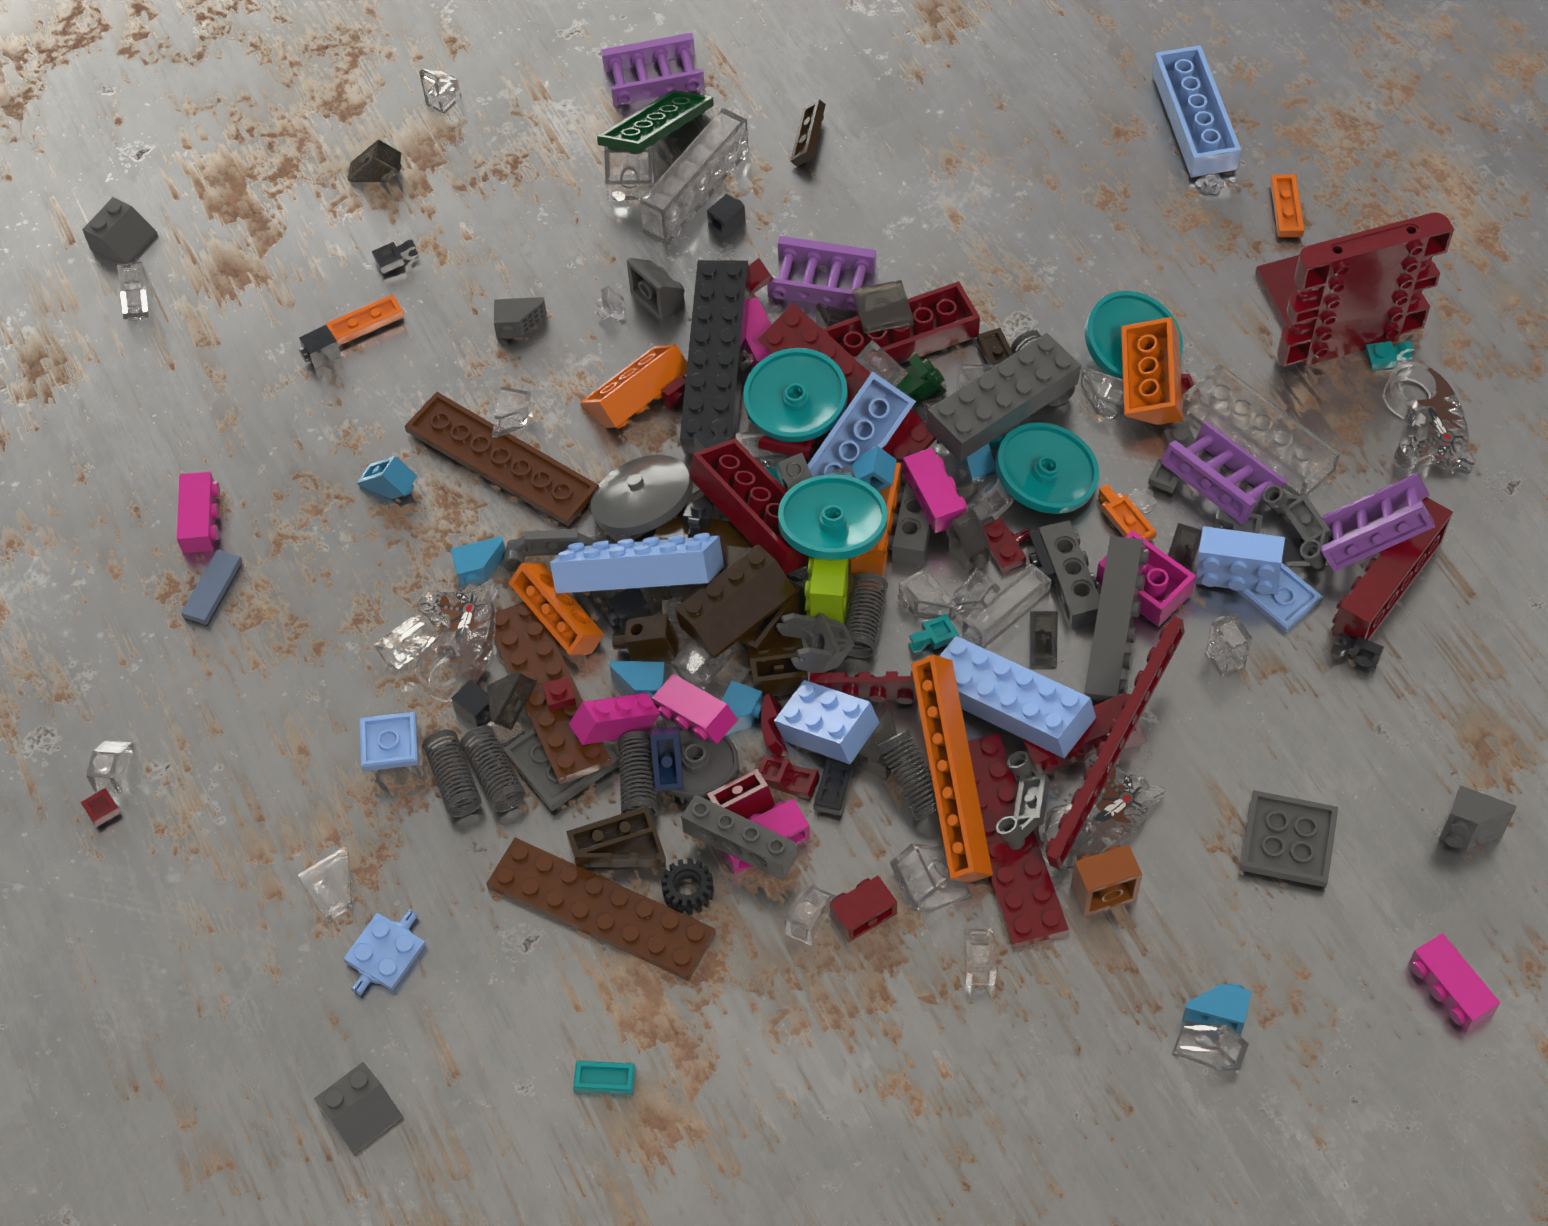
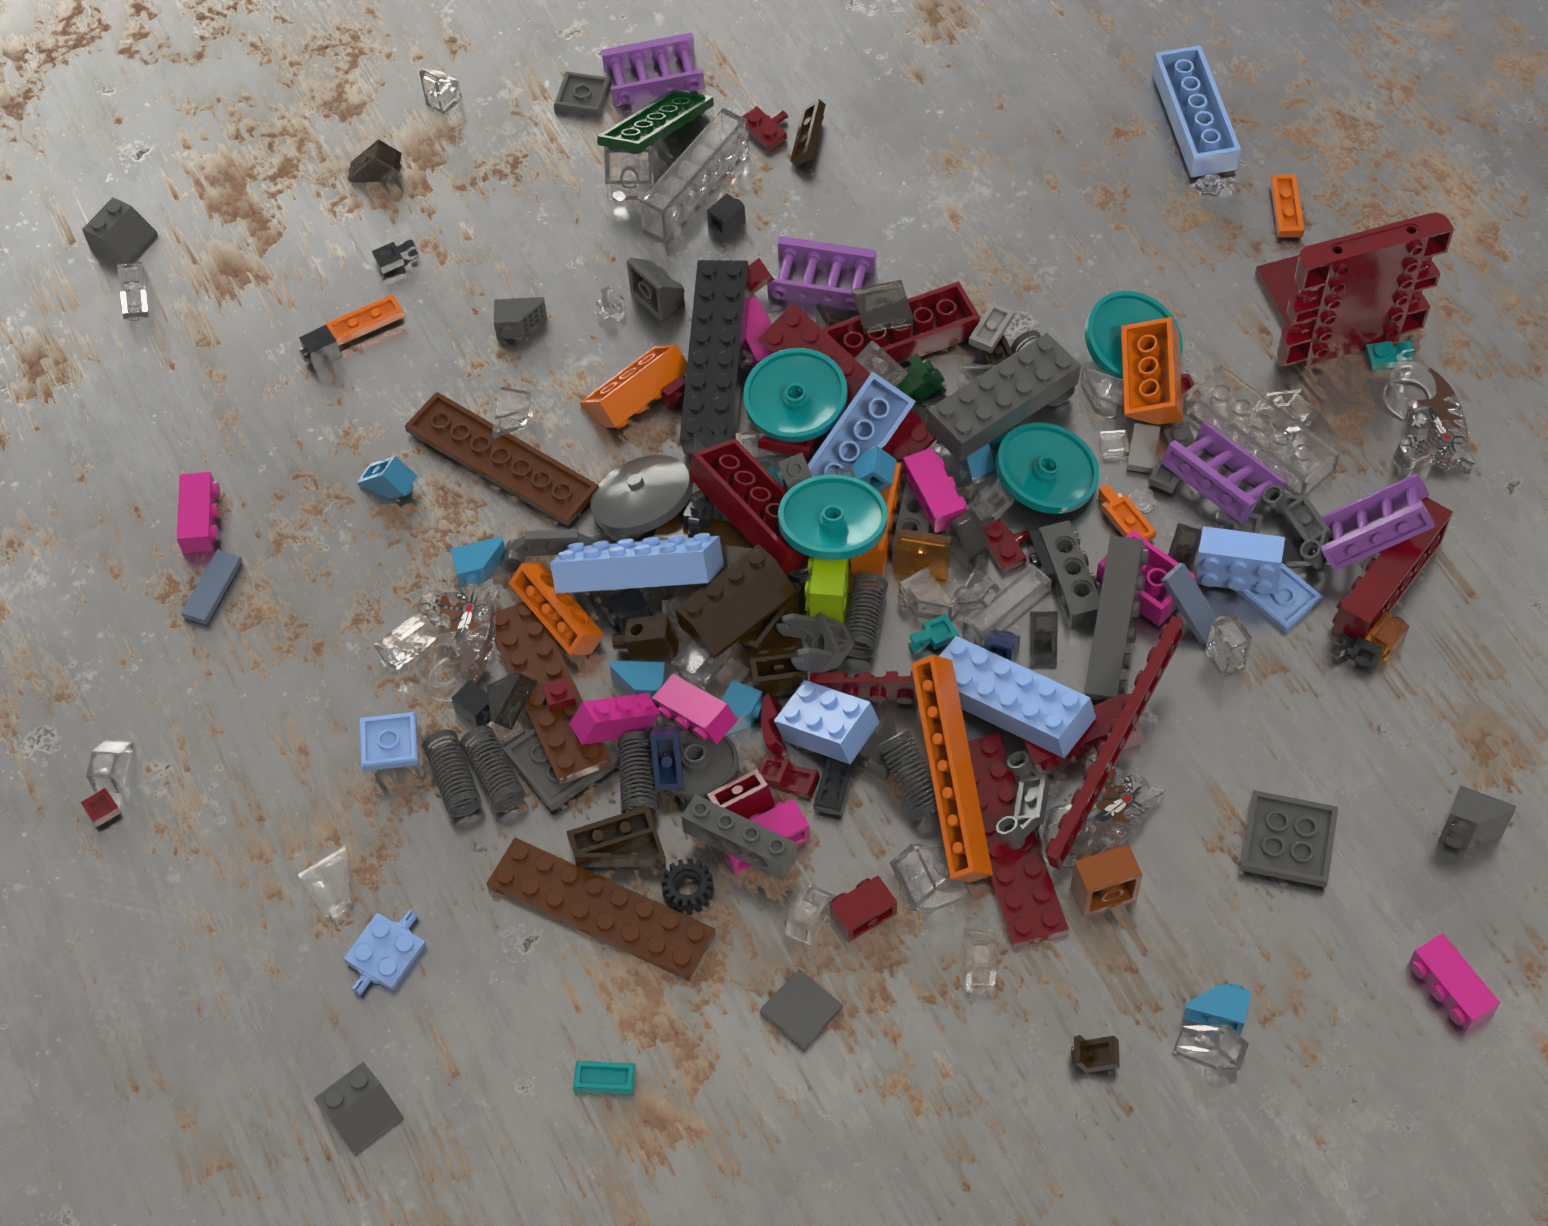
none -> dark grey tile [554,71,612,118]
none -> dark red plate [739,106,788,152]
none -> dark grey tile [760,969,843,1050]
none -> clear orange tile [894,528,952,582]
none -> light grey plate [969,303,1014,353]
none -> dark blue slope [985,629,1020,663]
none -> dark brown bracket [1071,1035,1120,1073]
none -> clear tile [1100,430,1130,458]
none -> light grey tile [1127,423,1160,473]
none -> sand blue tile [1161,563,1224,645]
none -> clear slope [1252,389,1318,431]
none -> clear orange brick [1366,611,1410,661]

